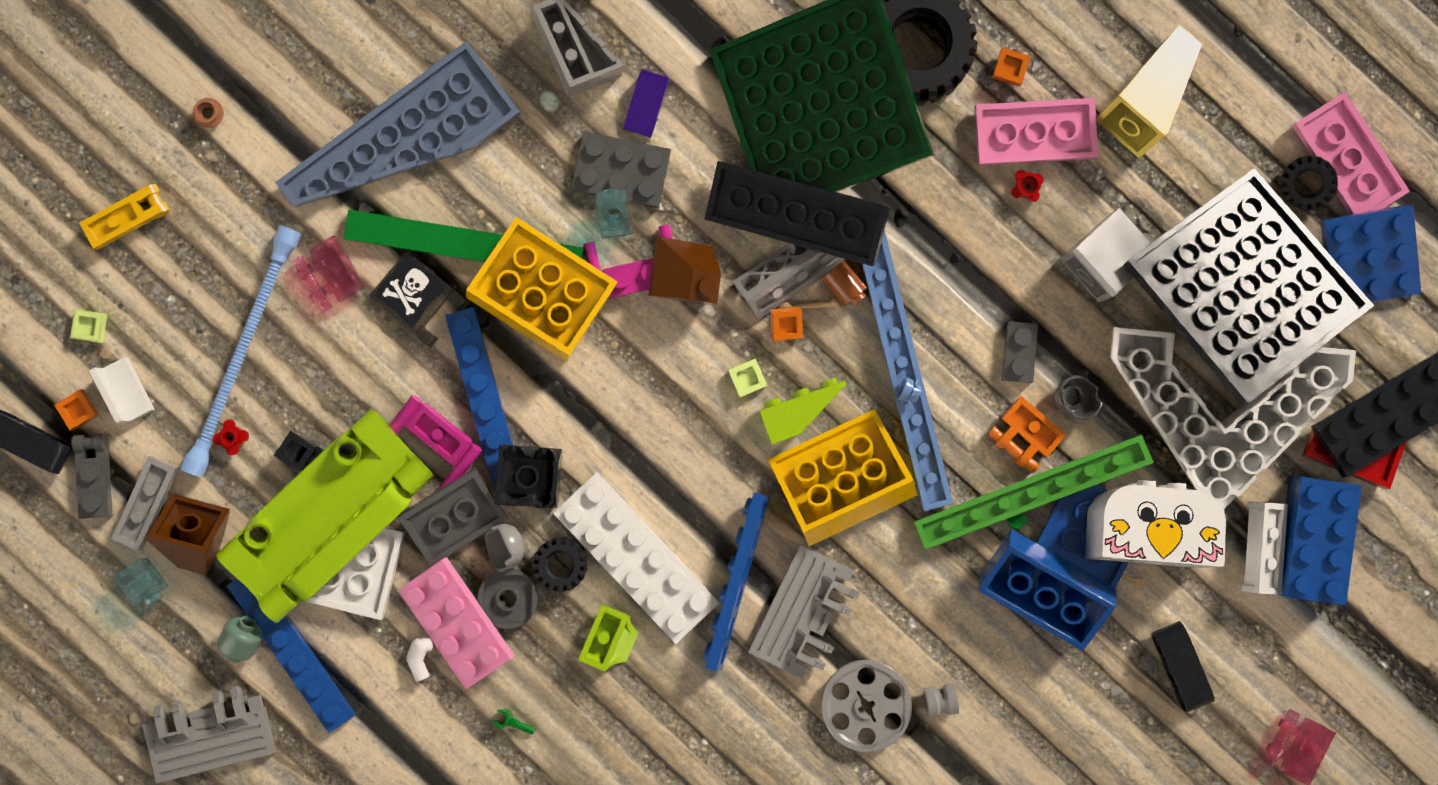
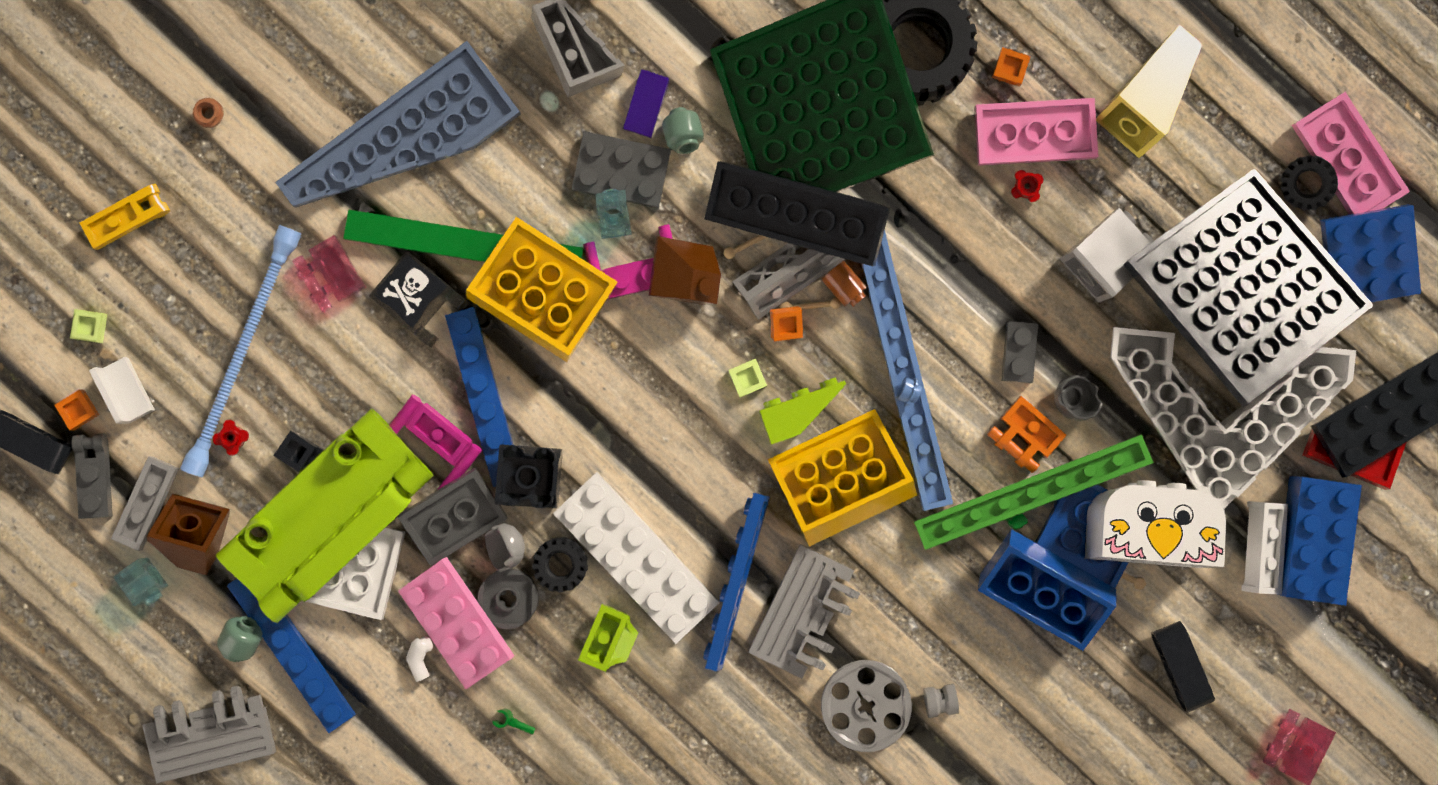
none -> sand green head [662,107,704,154]
none -> tan hinge [723,235,767,259]

